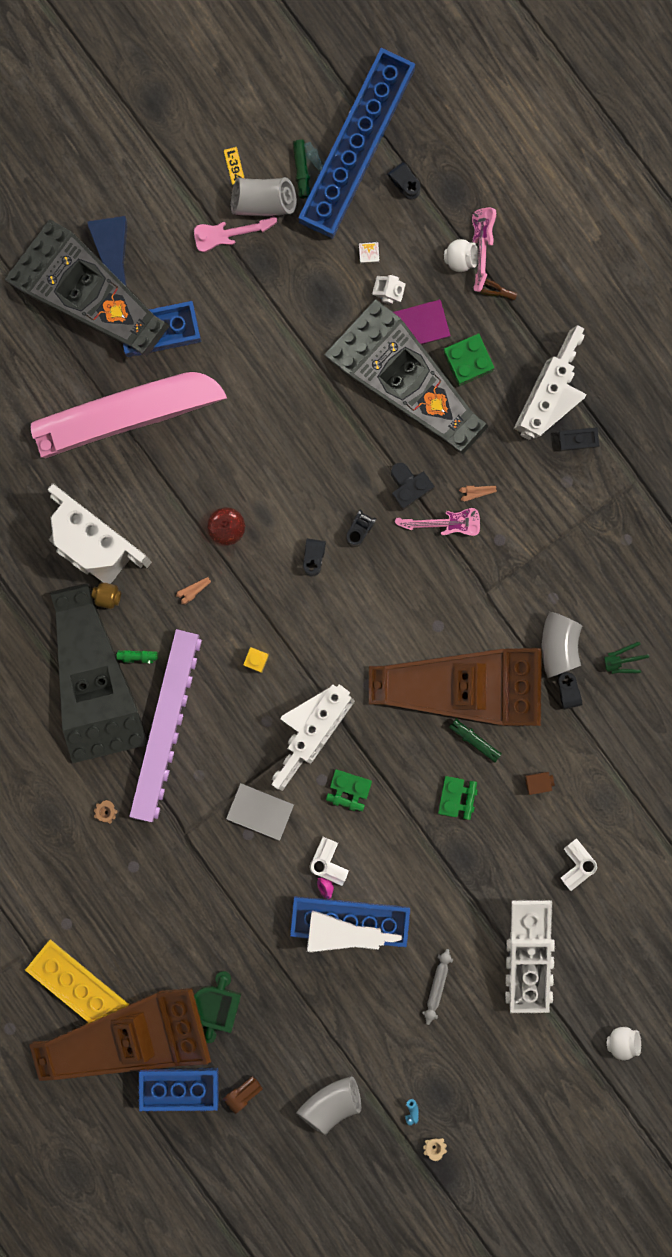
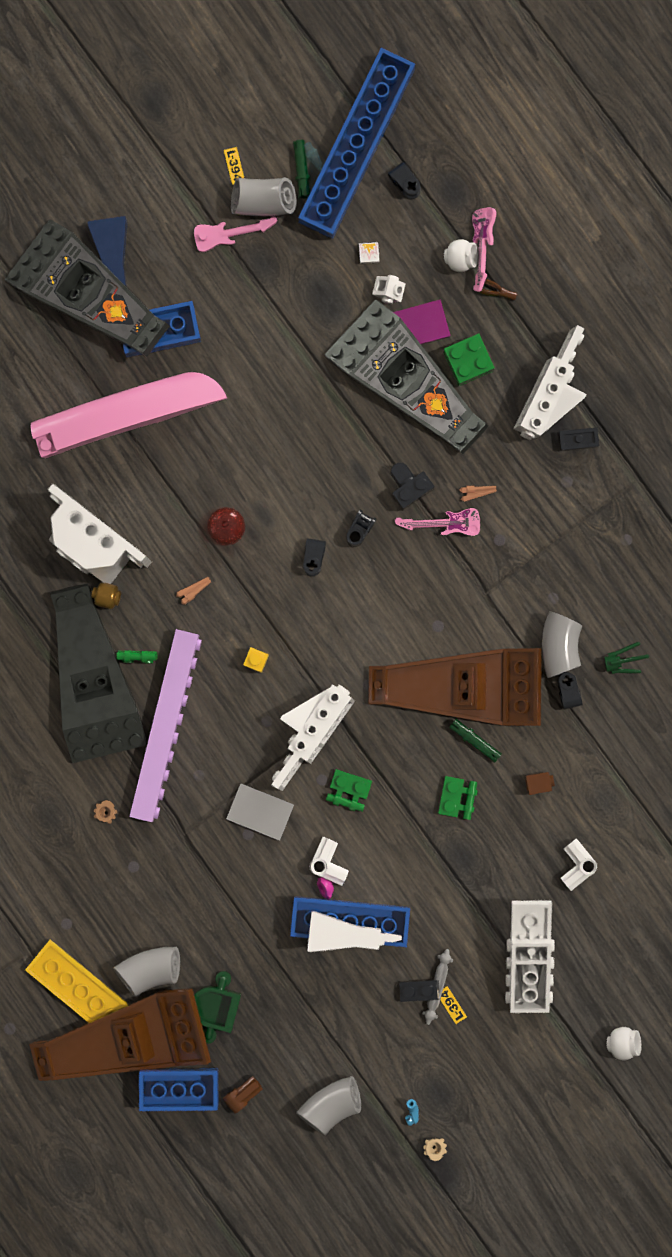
none -> light grey brick [113,947,180,997]
none -> black plate [399,980,440,1002]
none -> yellow sticker [440,986,467,1024]

